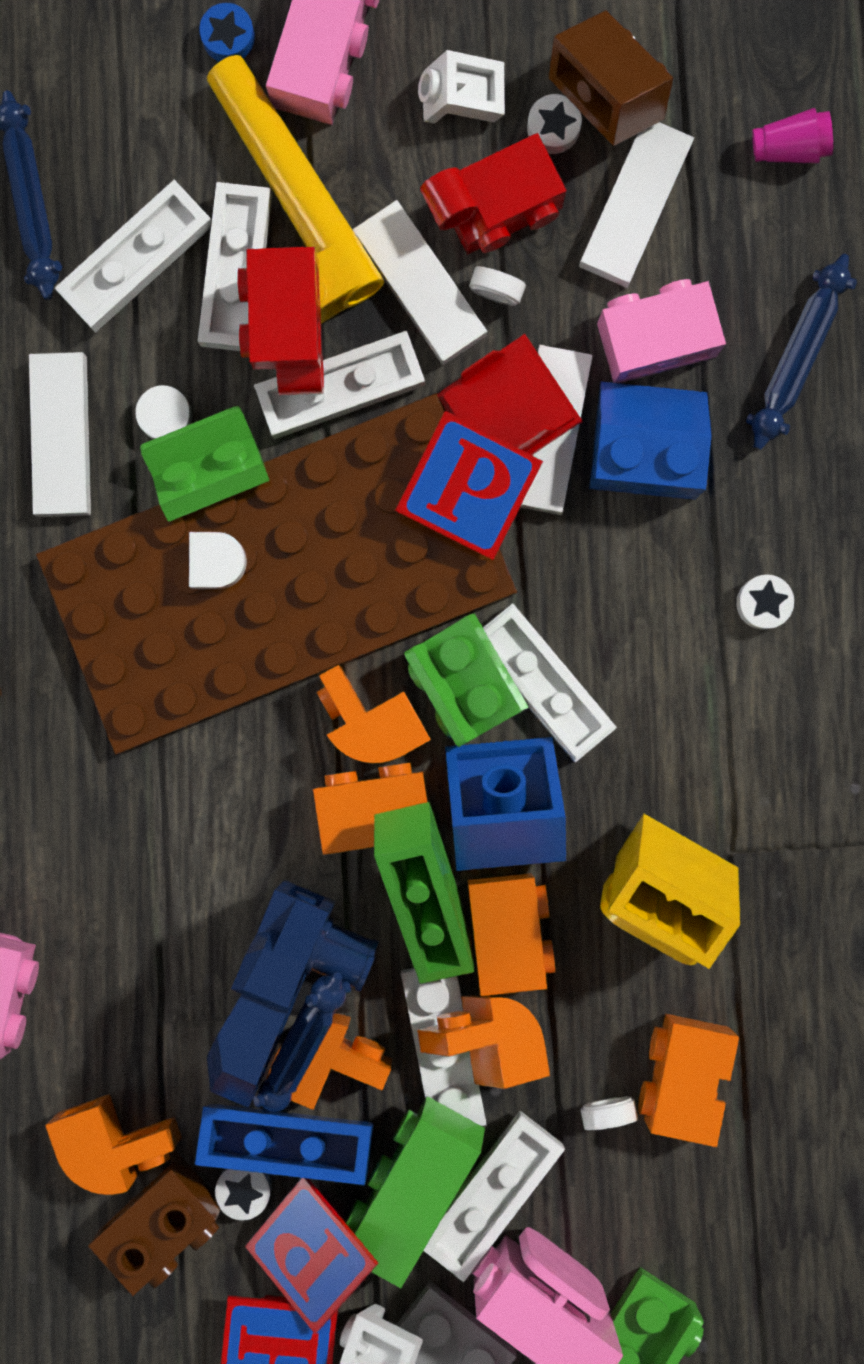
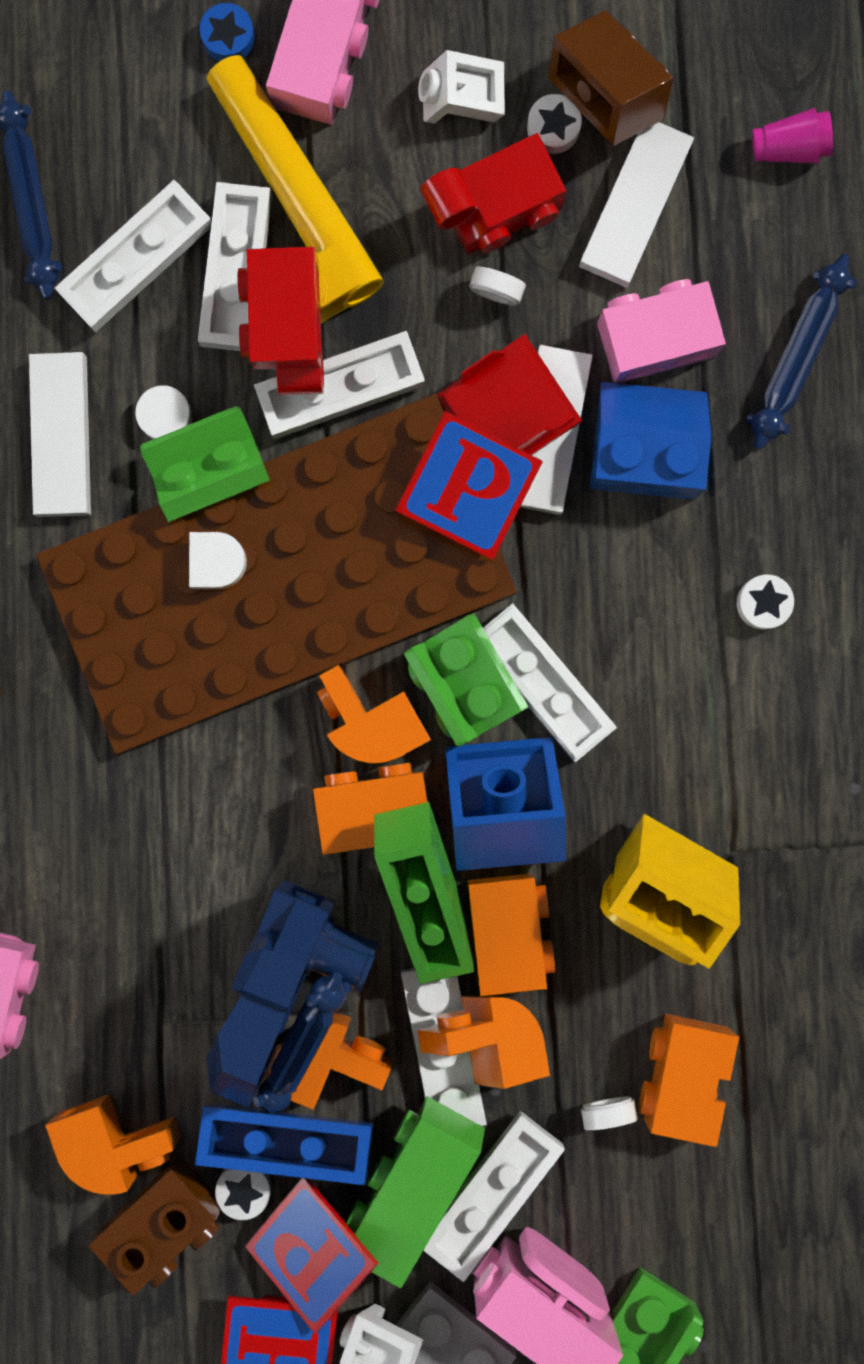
white tile [353,200,487,365] -> none

